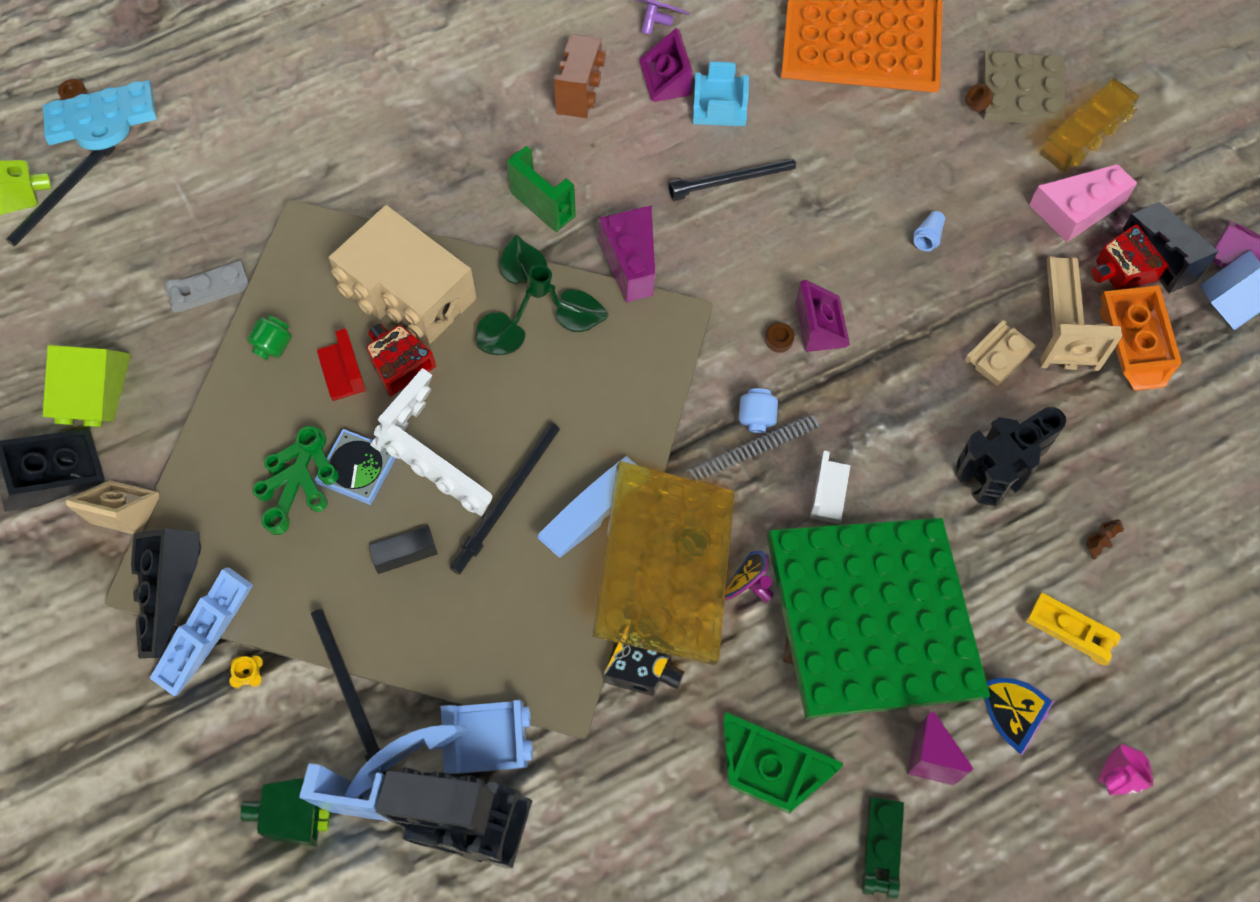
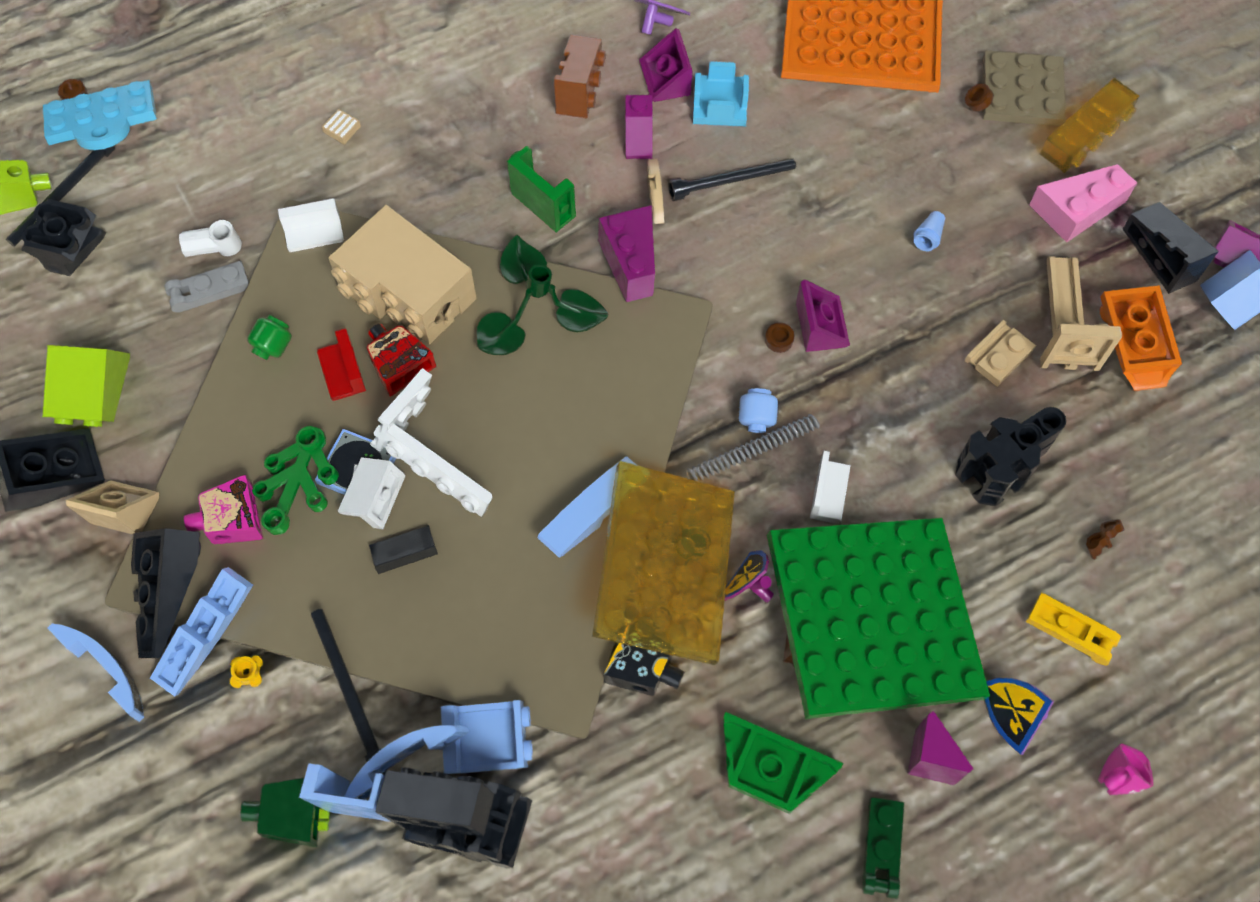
black bar [450,423,560,575] -> none
red torso [1091,224,1168,290] -> none
none -> black piece [21,199,106,276]
none -> light blue slope [47,623,144,722]
none -> white piece [179,220,242,257]
none -> torso [184,475,263,544]
none -> white panel [278,198,344,252]
none -> tan tile [322,109,361,145]
none -> white panel [338,457,406,529]
none -> magenta slope [625,95,653,159]
none -> tan tile [647,159,664,224]

